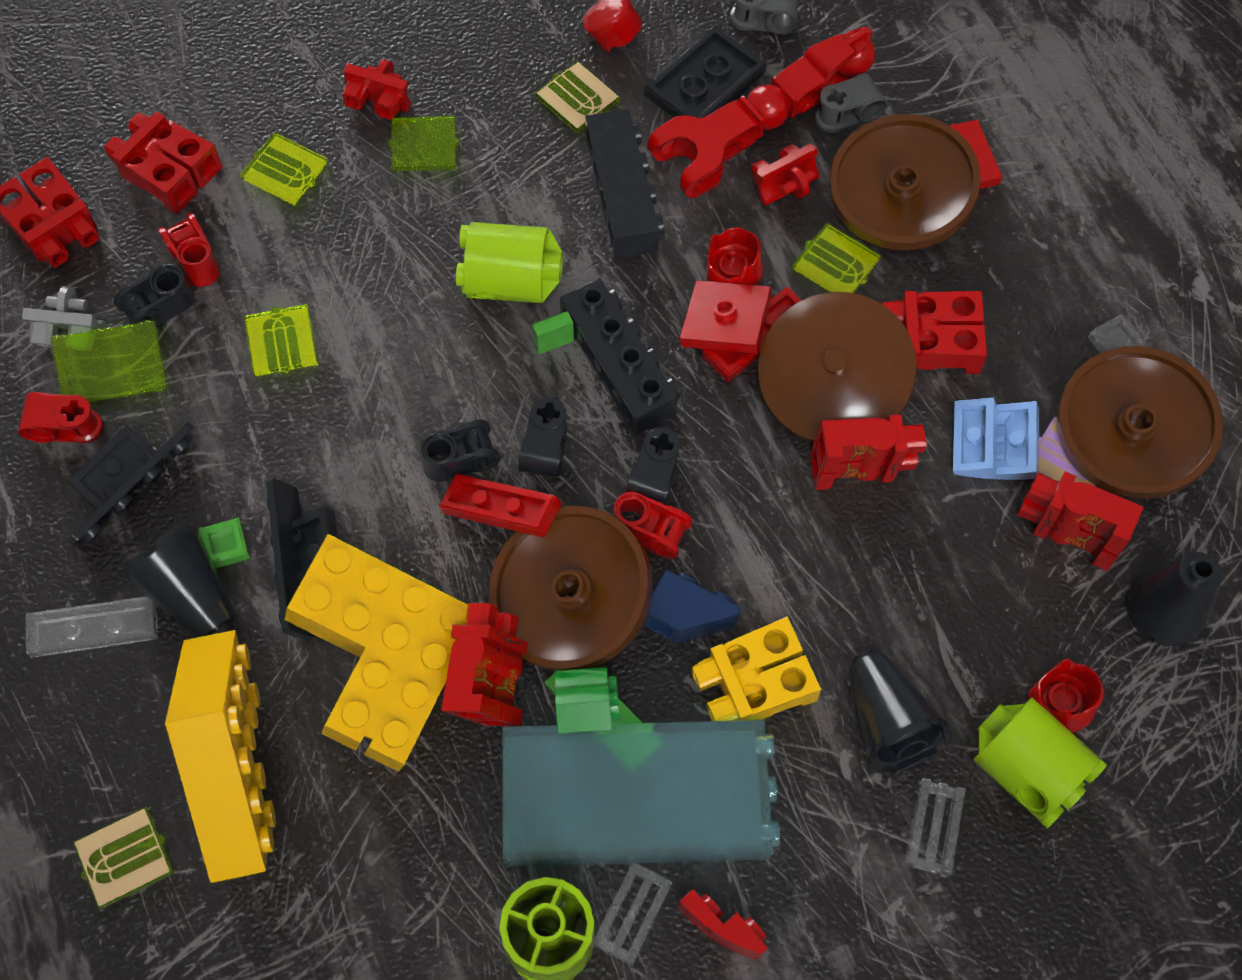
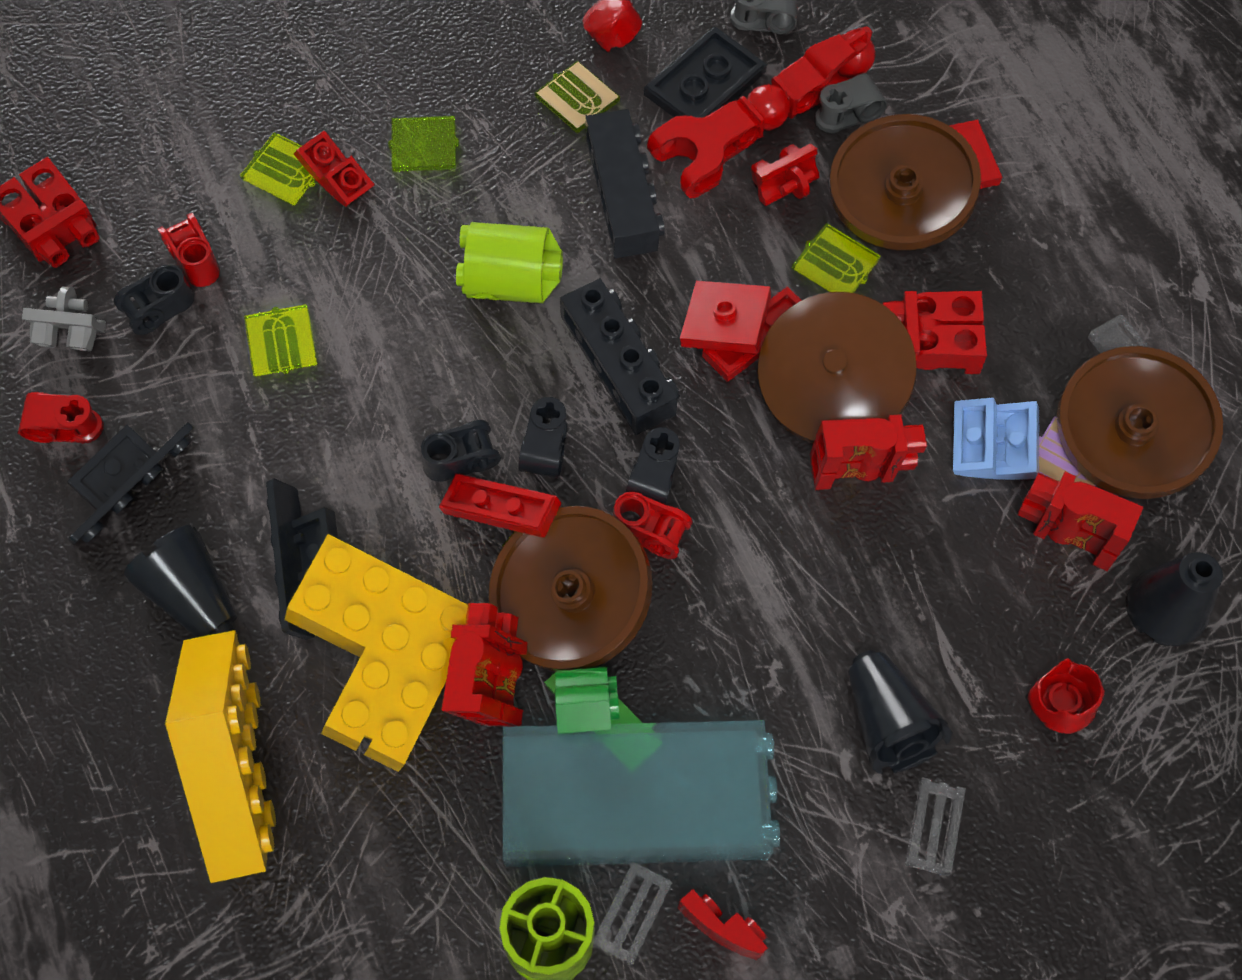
clear tile [26,596,158,658] -> none
clear neon green piece [51,320,167,402] -> none
piece [73,807,174,909] -> none
red hips [104,111,223,215] -> none
bright green tile [199,517,250,568] -> none
red hips [343,59,411,120] -> none
bright green tile [532,312,574,355] -> none
dark blue slope [642,570,741,644] -> none
yellow hips [691,616,821,729] -> none
red hair [706,227,764,285] -> none
lime cylinder [973,697,1107,828] -> none
none -> red slope [294,130,375,207]

